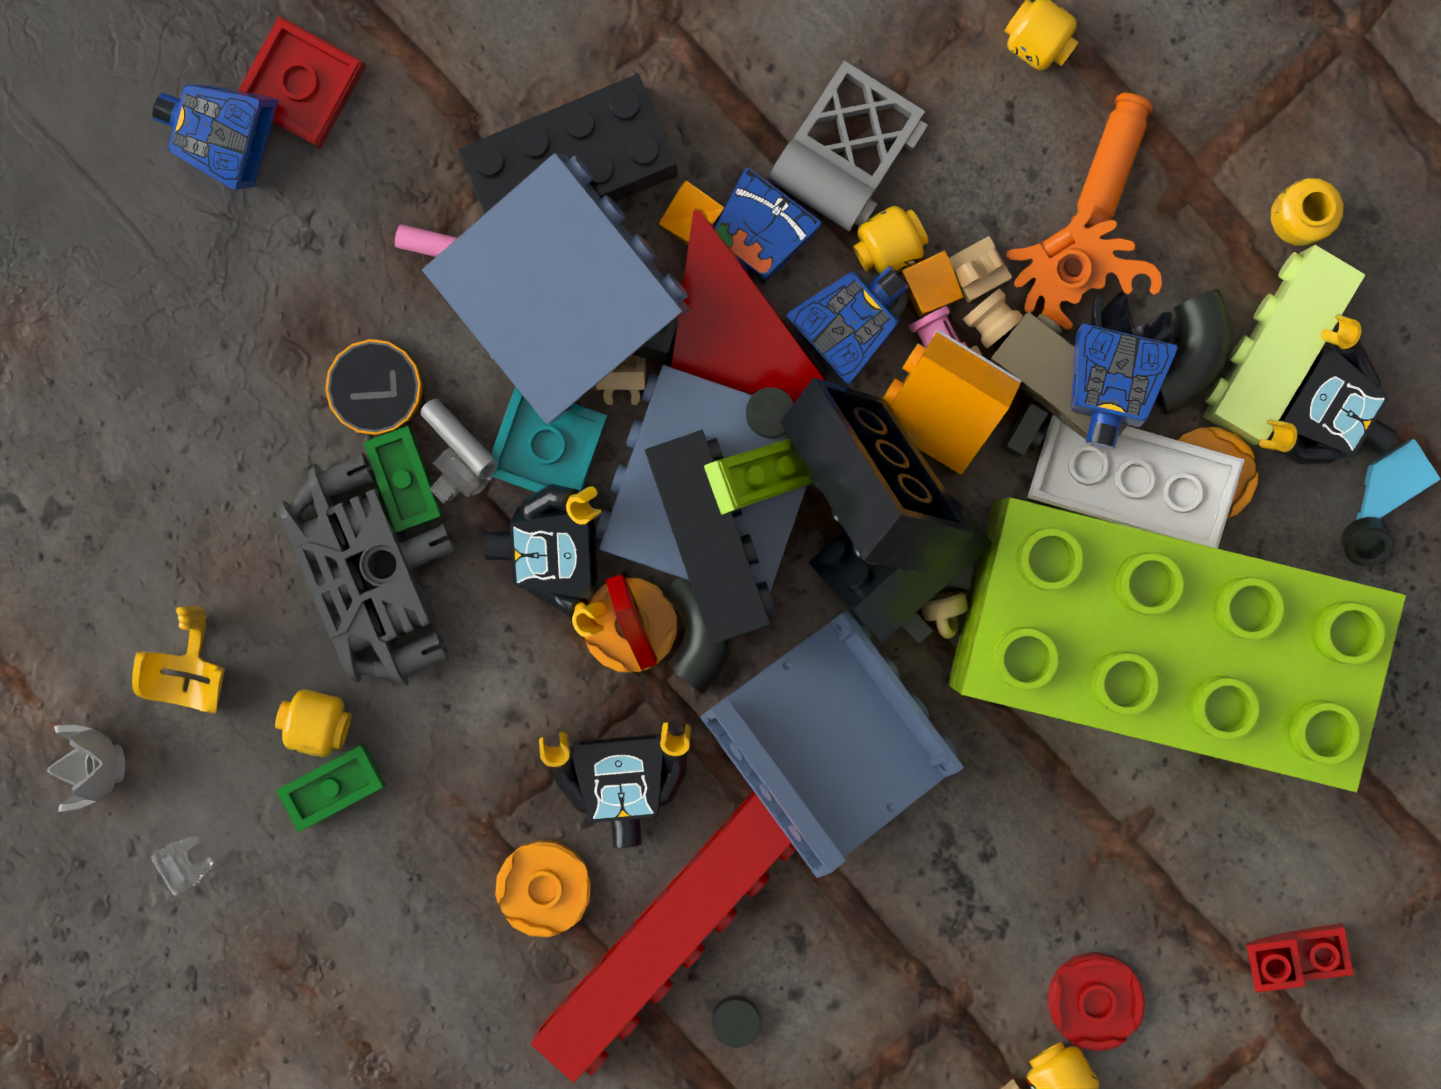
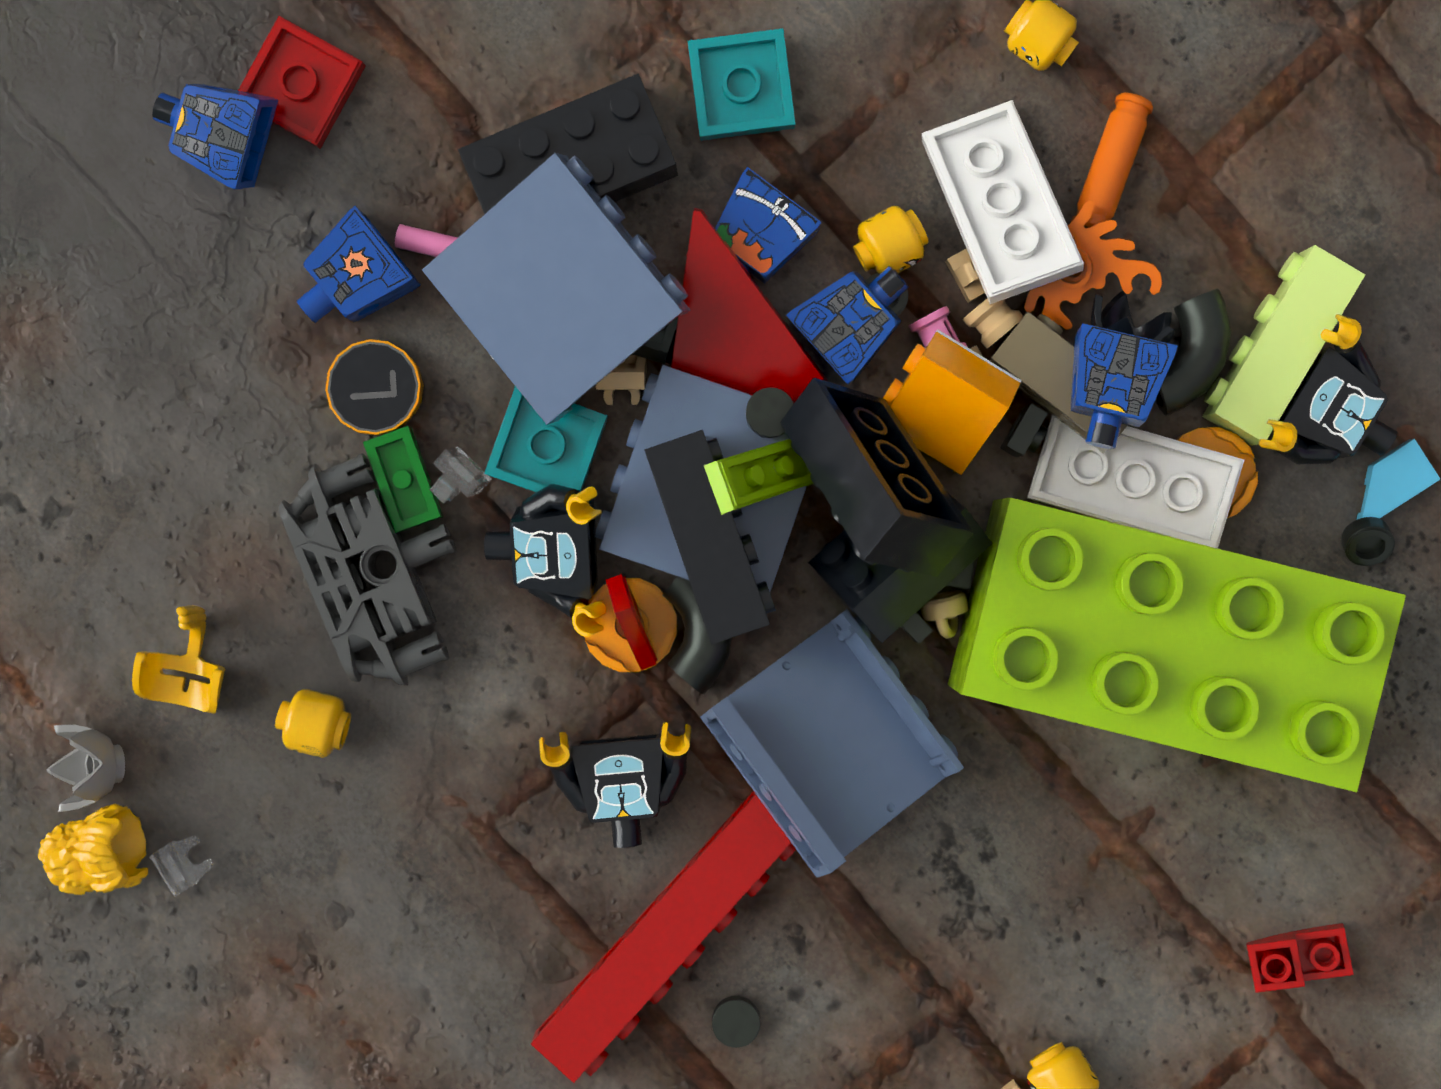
green plate [276,743,387,833] -> none
light grey piece [421,399,498,479] -> none
light orange tile [495,840,592,937] -> none
light orange slope [658,180,725,246] -> none
light grey piece [768,60,928,231] -> none
light orange slope [900,251,963,319] -> none
red tile [1047,952,1146,1052] -> none
yellow head [1271,178,1344,246] -> none
none -> yellow hair [38,804,148,895]
none -> torso [296,206,421,323]
none -> teal plate [688,28,796,141]
none -> white tile [921,100,1084,304]

